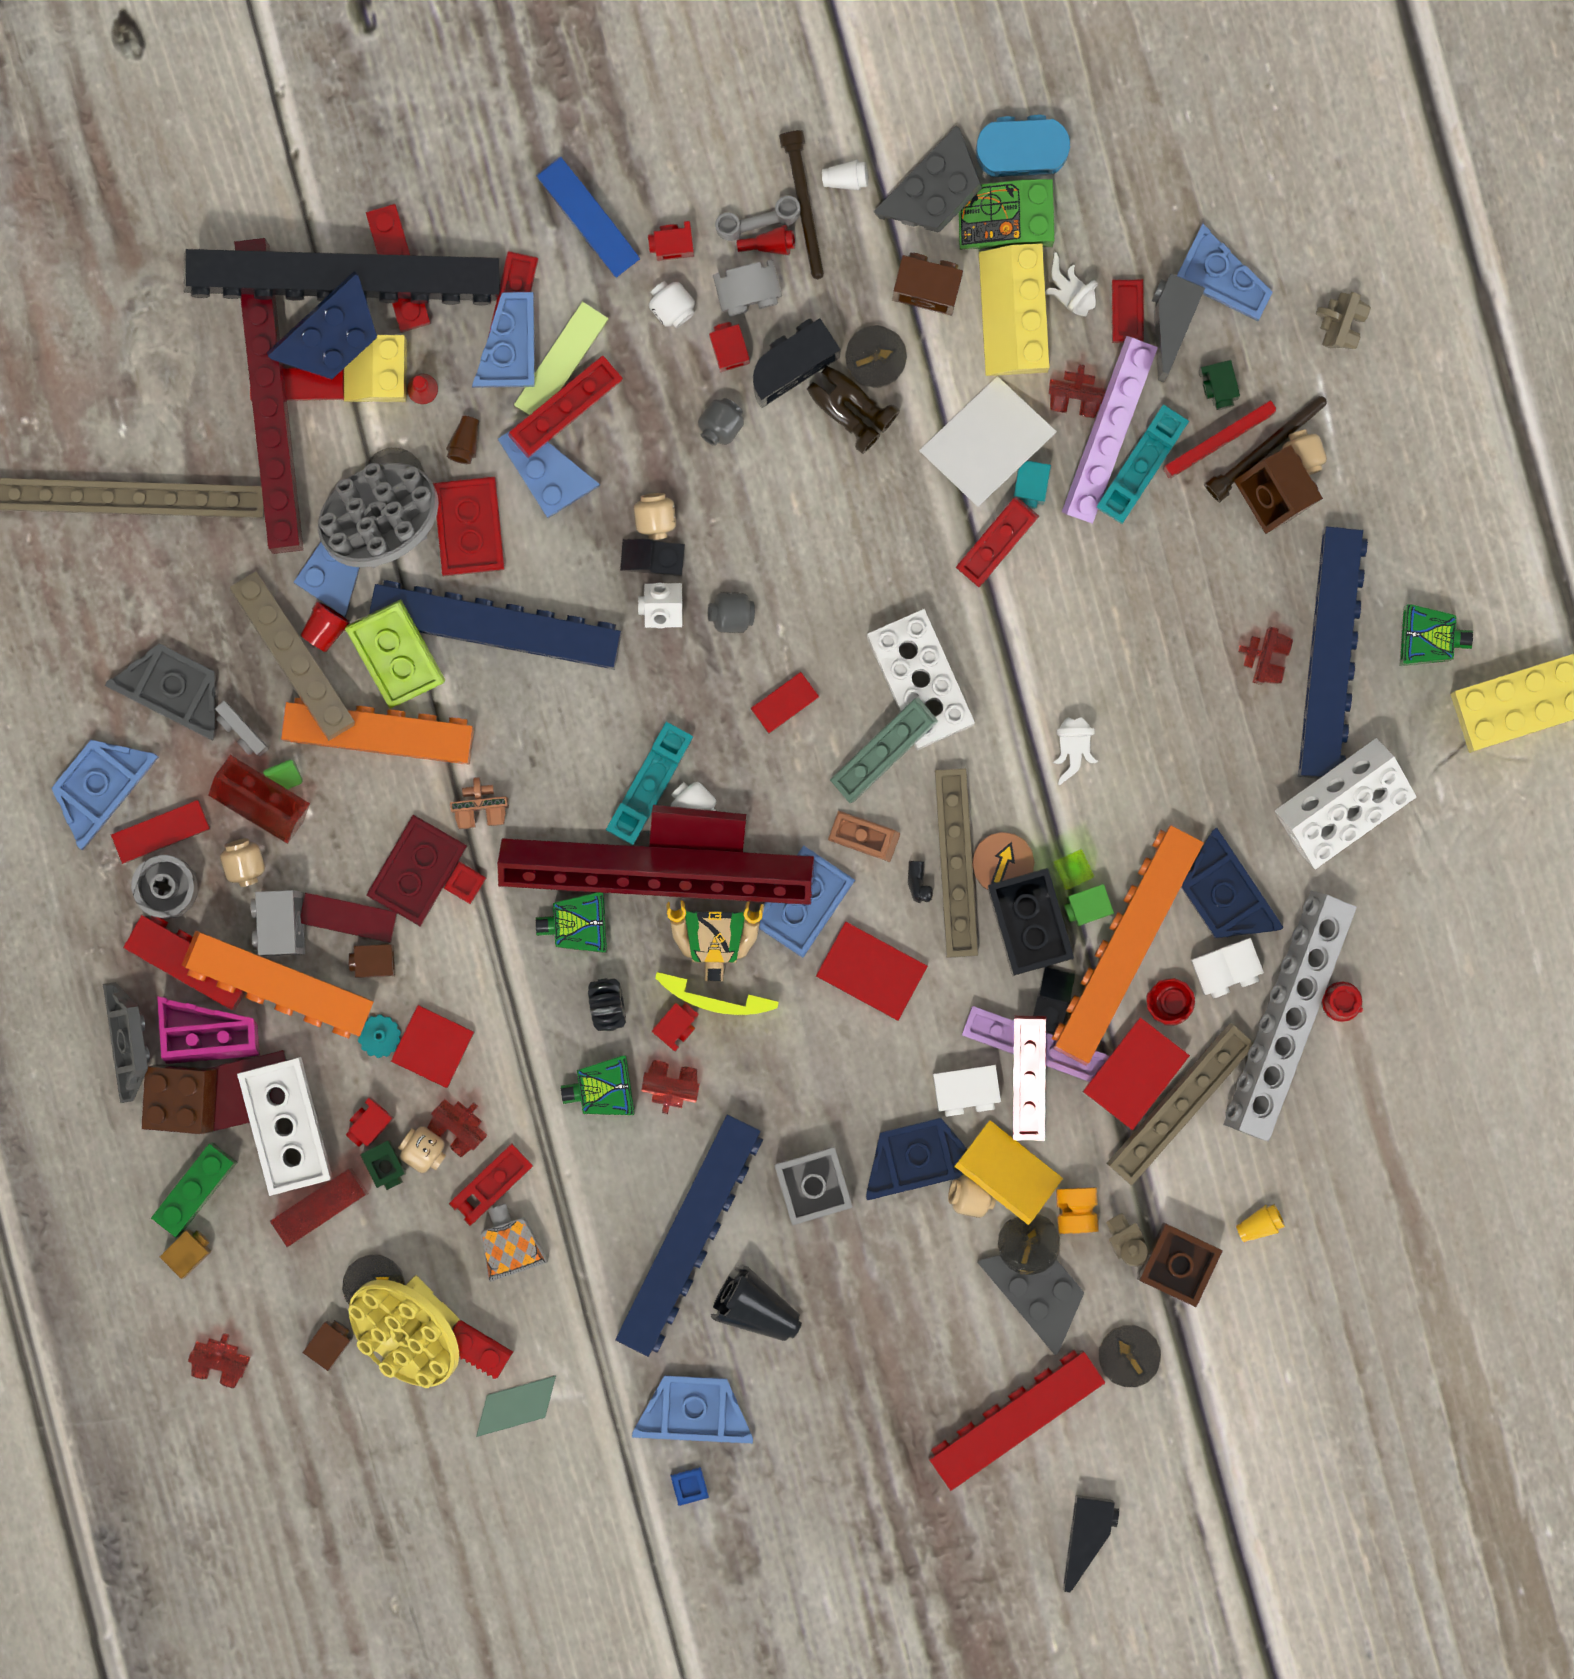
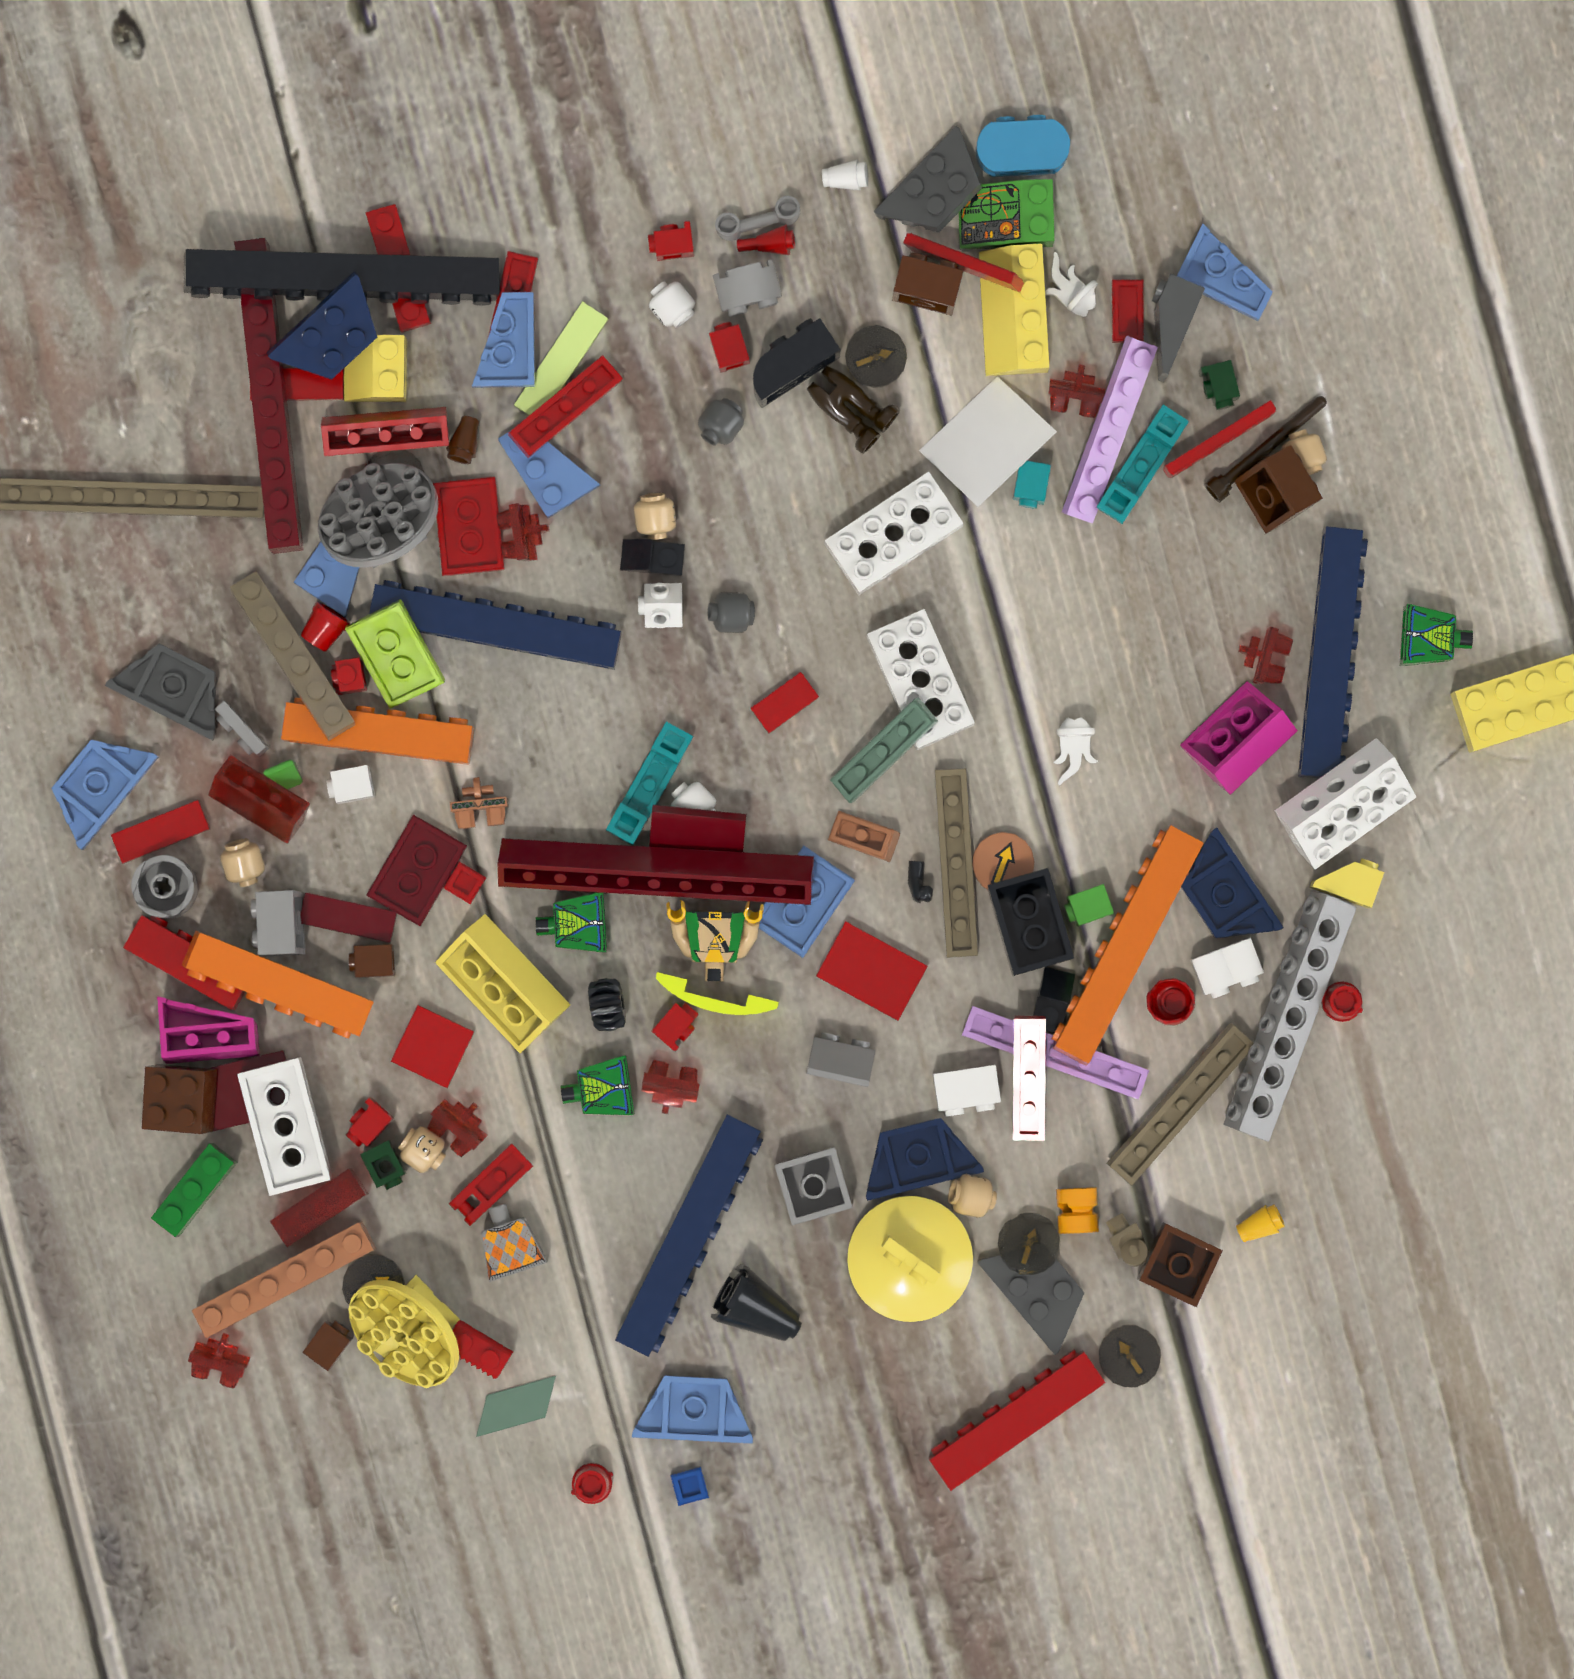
dark grey wing [103,982,150,1103] -> none
pearl gold brick [160,1229,212,1279] -> none
teal piece [358,1015,401,1058] -> none
red cone [407,373,438,404] -> none
blue slope [536,157,640,278] -> none
dark brown piece [779,130,824,280] -> none
red tile [955,496,1040,587] -> none
yellow tile [955,1120,1063,1225] -> none
clear neon green brick [1051,849,1095,891] -> none
black slope [1063,1495,1119,1593] -> none
red tile [1082,1017,1190,1130] -> none
dark tan hips [1316,292,1371,349] -> none
none -> nougat brick [191,1221,377,1338]
none -> red brick [321,407,449,456]
none -> white brick [326,765,375,804]
none -> red brick [331,657,367,696]
none -> light yellow slope [435,914,570,1053]
none -> clear red hips [496,503,550,562]
none -> red piece [571,1463,613,1504]
none -> light grey slope [806,1032,876,1087]
none -> white brick [824,472,964,596]
none -> light yellow bracket [847,1196,973,1322]
none -> red tile [903,233,1024,293]
none -> dark pink slope [1180,681,1298,795]
none -> light yellow slope [1310,859,1384,909]

